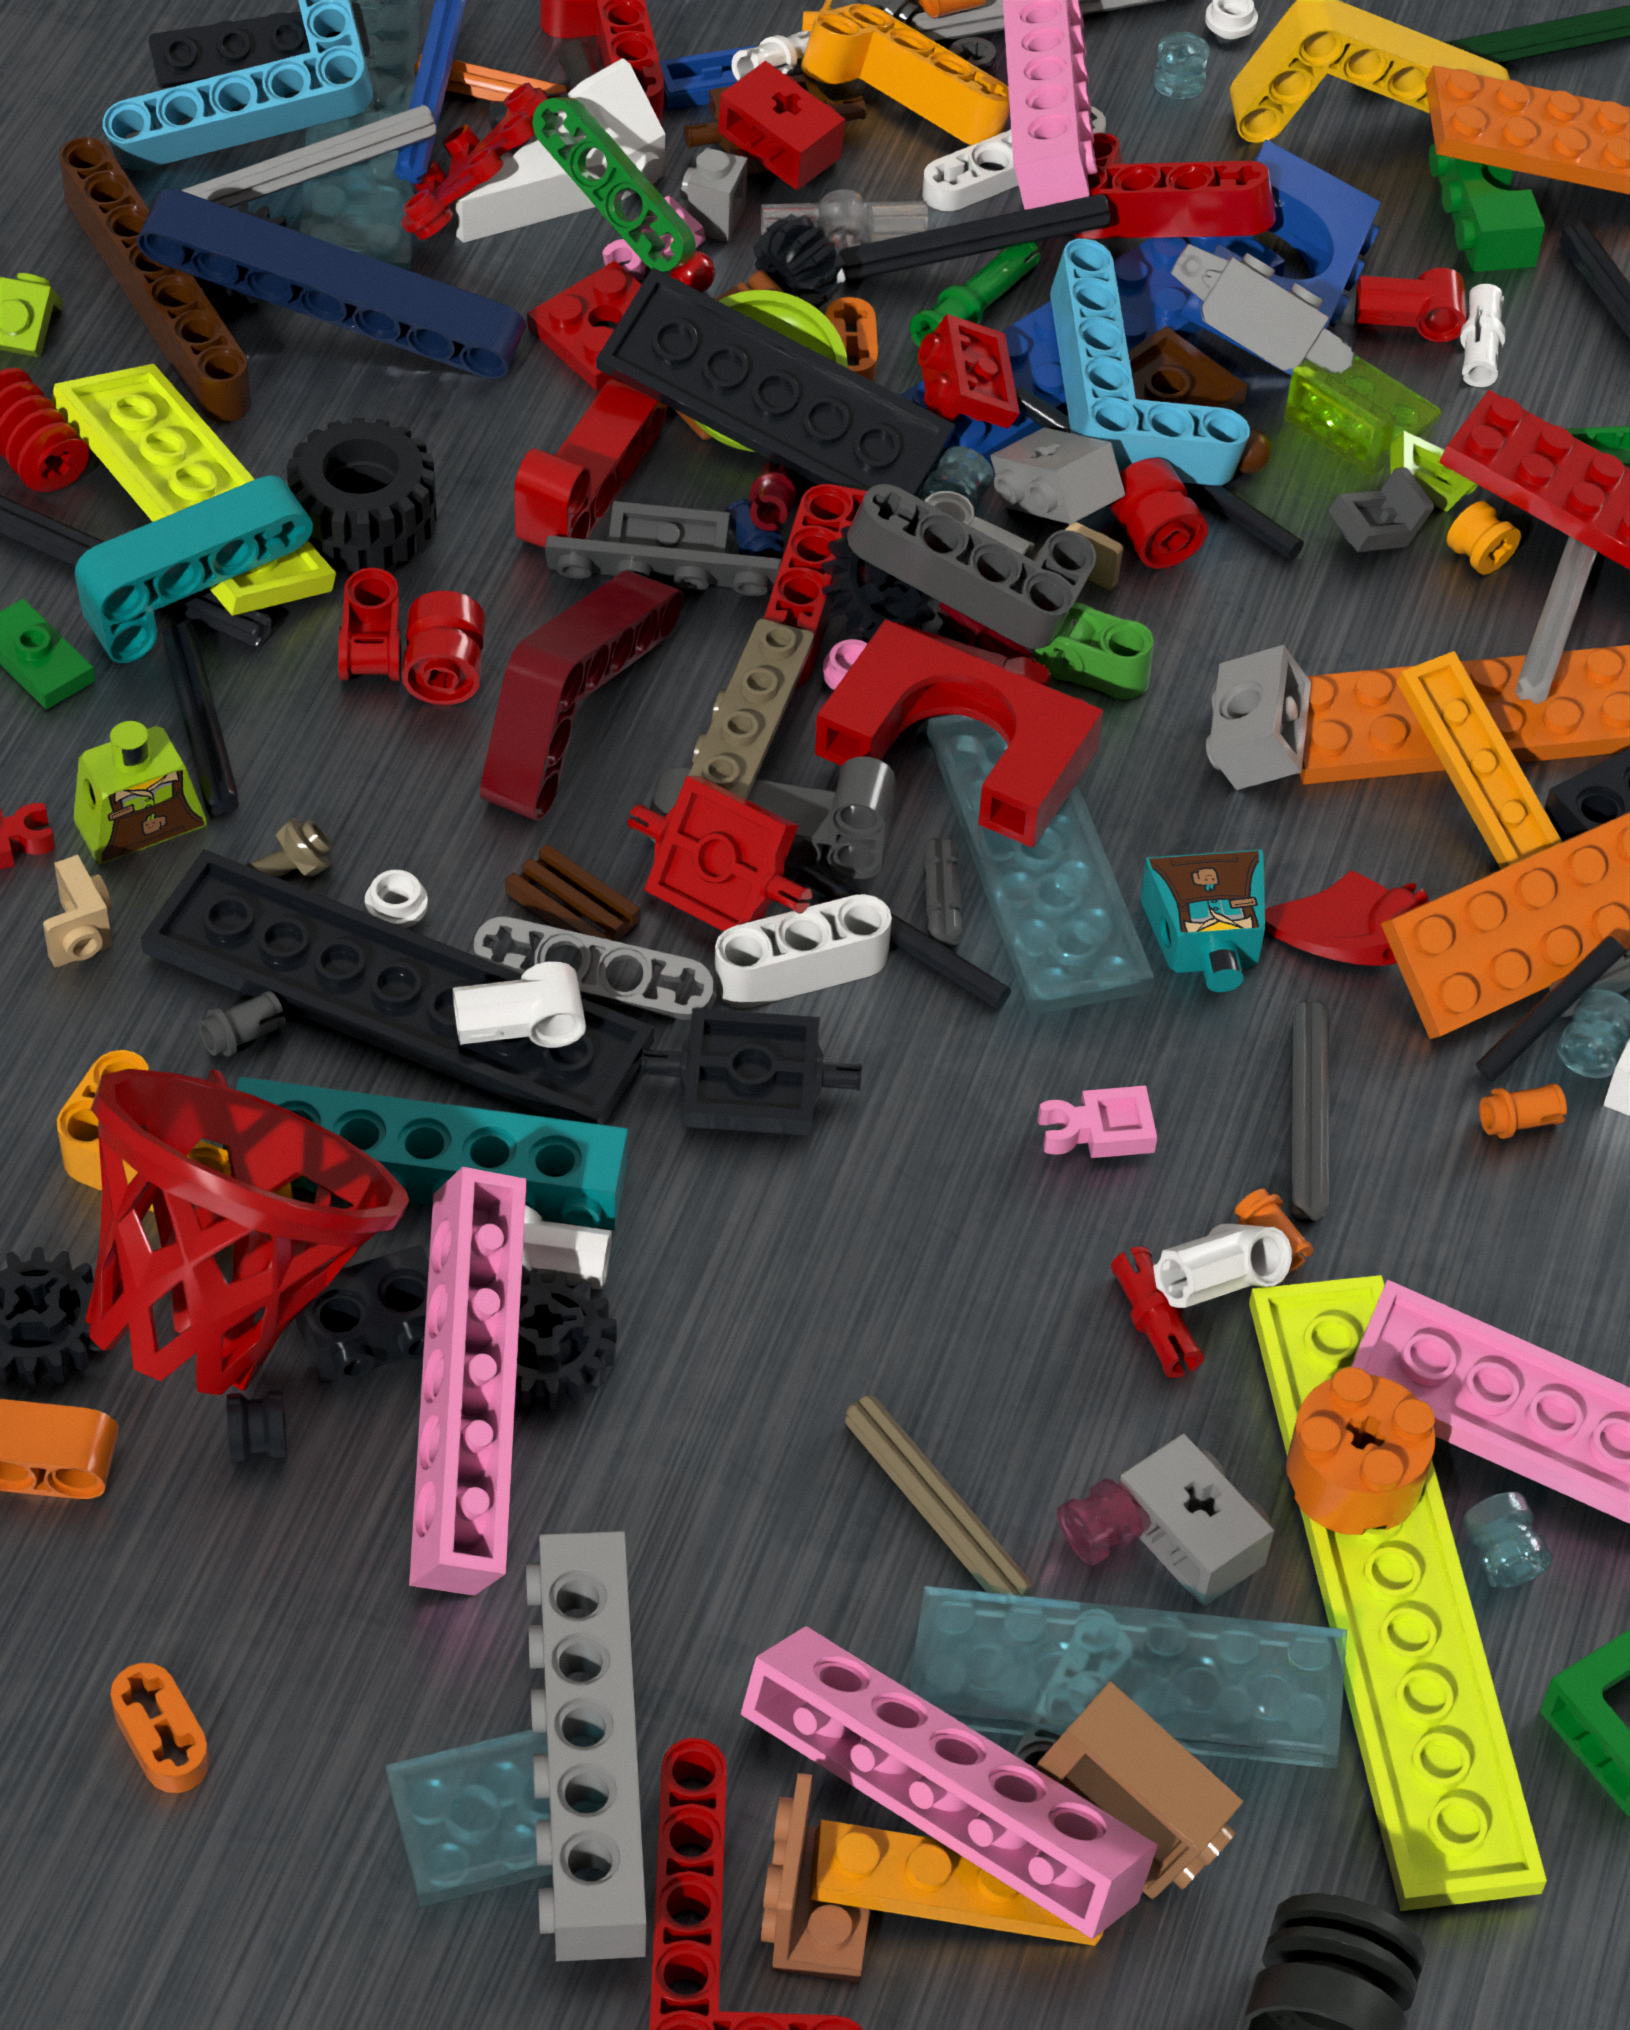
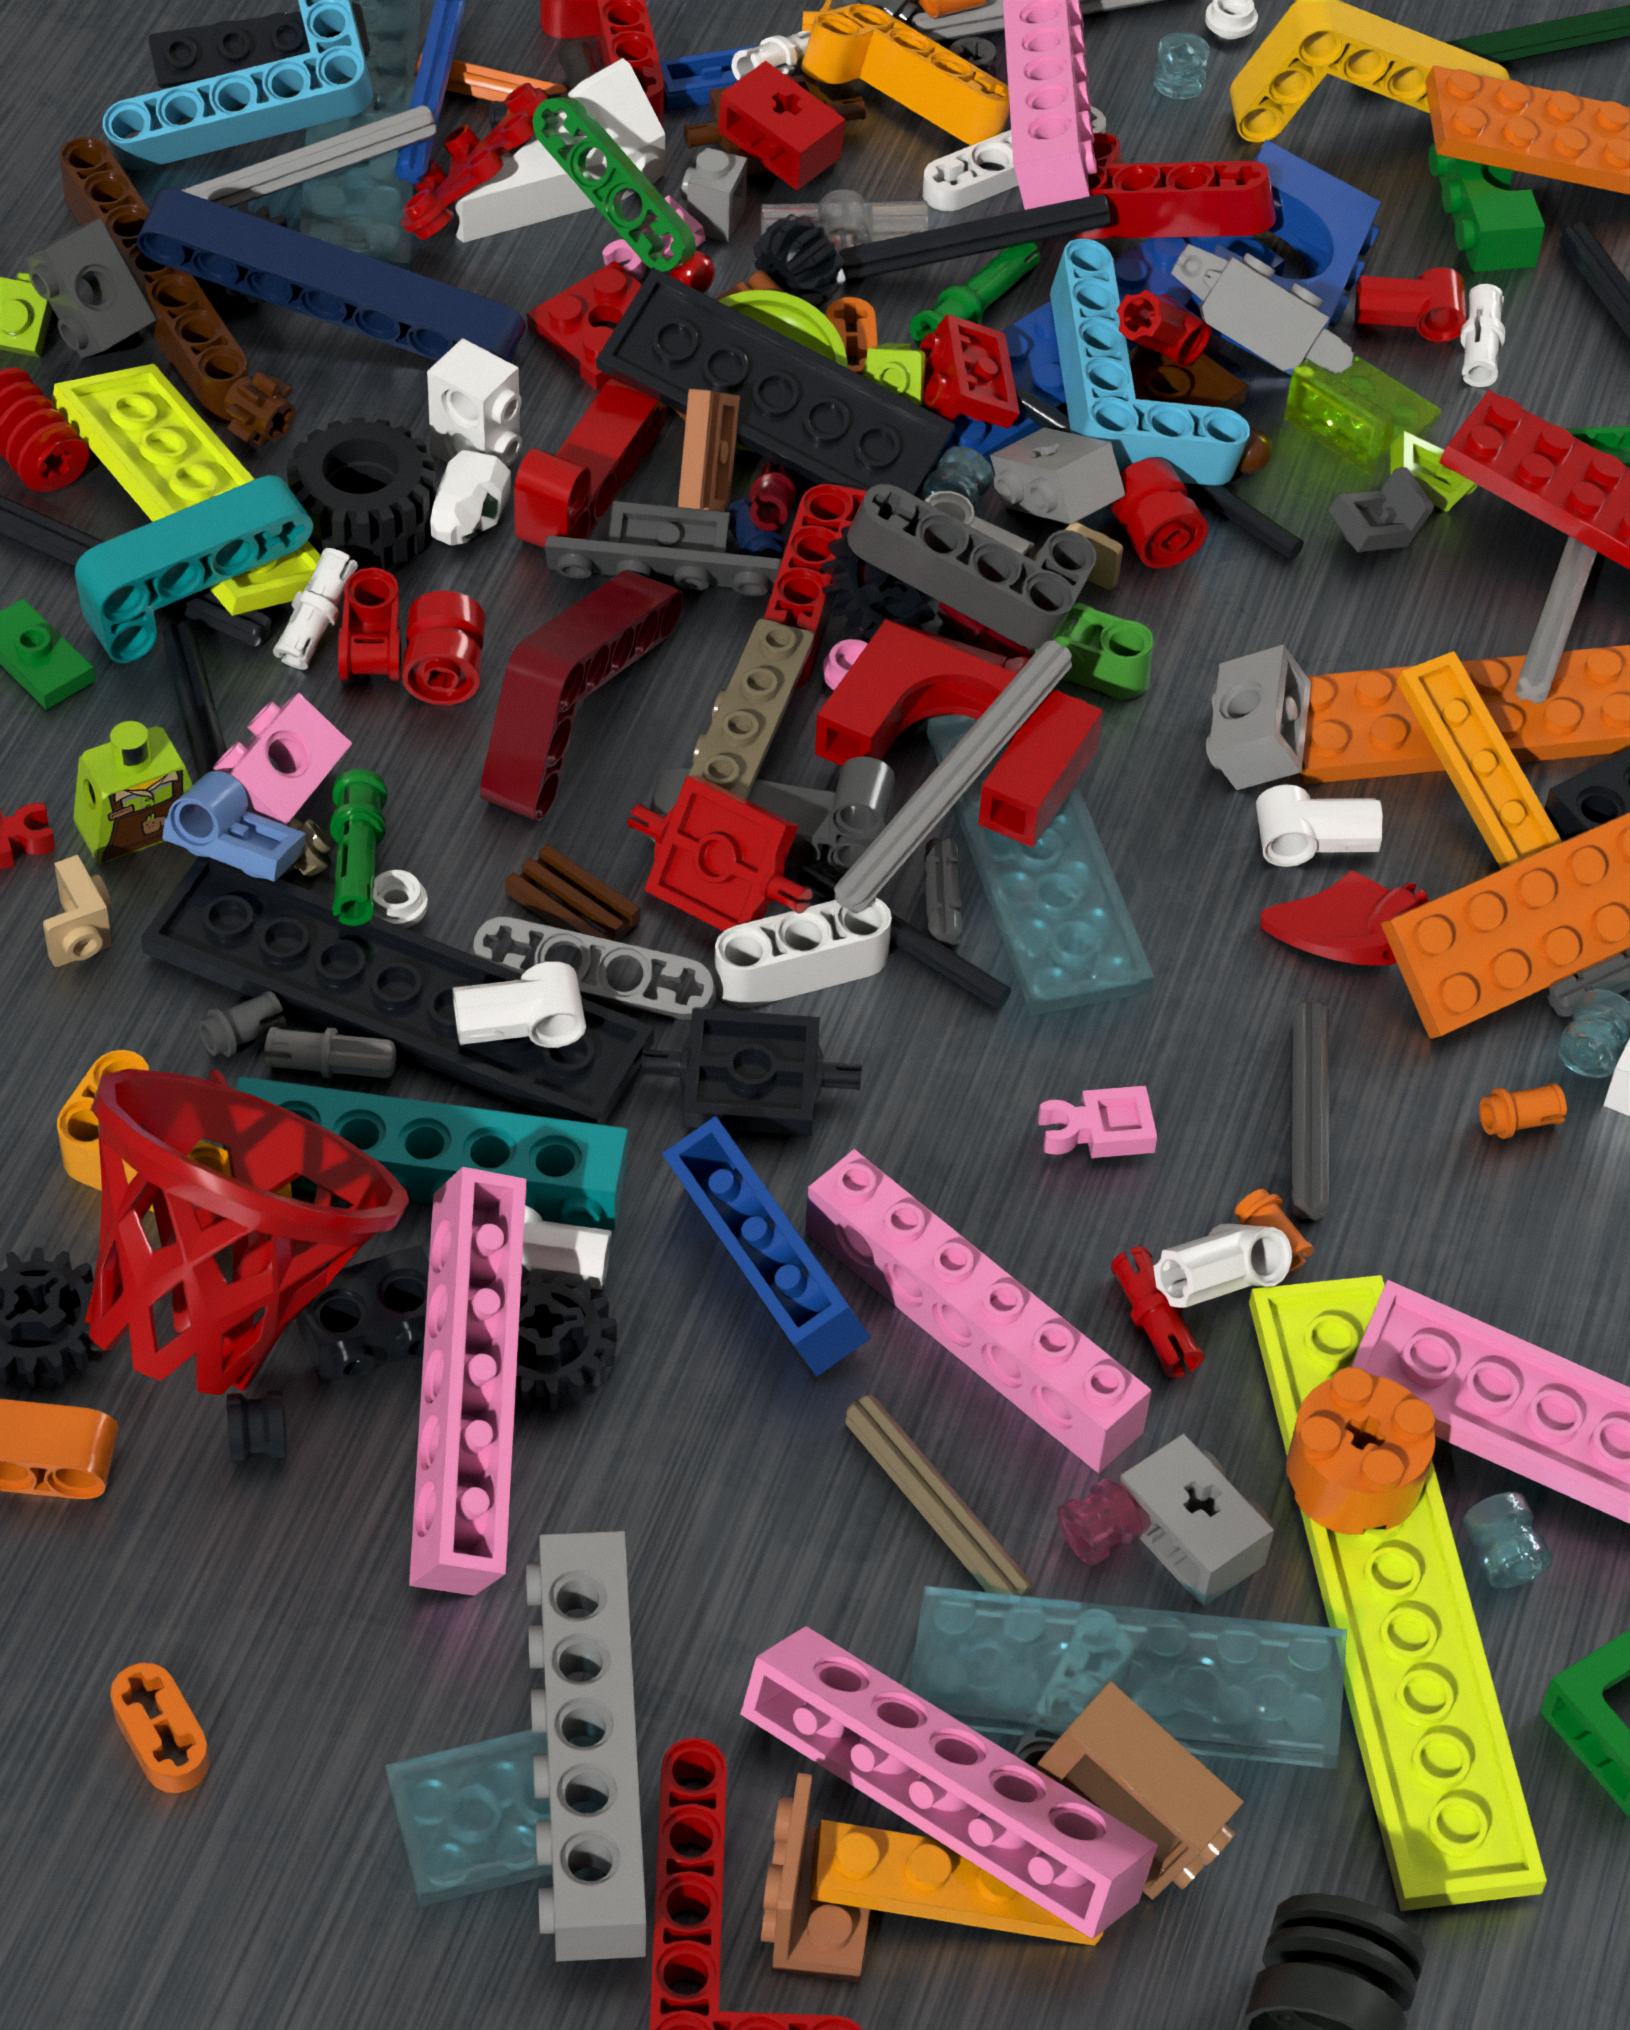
torso [1140,849,1265,992] -> none
light orange wheel [1446,501,1521,575] -> none
black bar [1476,936,1625,1081] -> none
none -> dark grey brick [24,218,156,359]
none -> medium blue plate [162,771,306,882]
none -> bright pink brick [213,693,352,825]
none -> reddish brown gear [224,371,296,446]
none -> light grey axle [265,1027,397,1079]
none -> white pin [273,548,358,670]
none -> green pin [330,769,388,926]
none -> white brick [427,338,522,467]
none -> white rock [430,450,511,546]
none -> blue brick [661,1116,871,1377]
none -> nougat plate [678,389,740,512]
none -> bright pink brick [805,1149,1152,1474]
none -> light grey axle [834,640,1072,913]
none -> lime bracket [863,342,925,407]
none -> red piece [1116,289,1211,367]
none -> white piece [1256,784,1383,867]

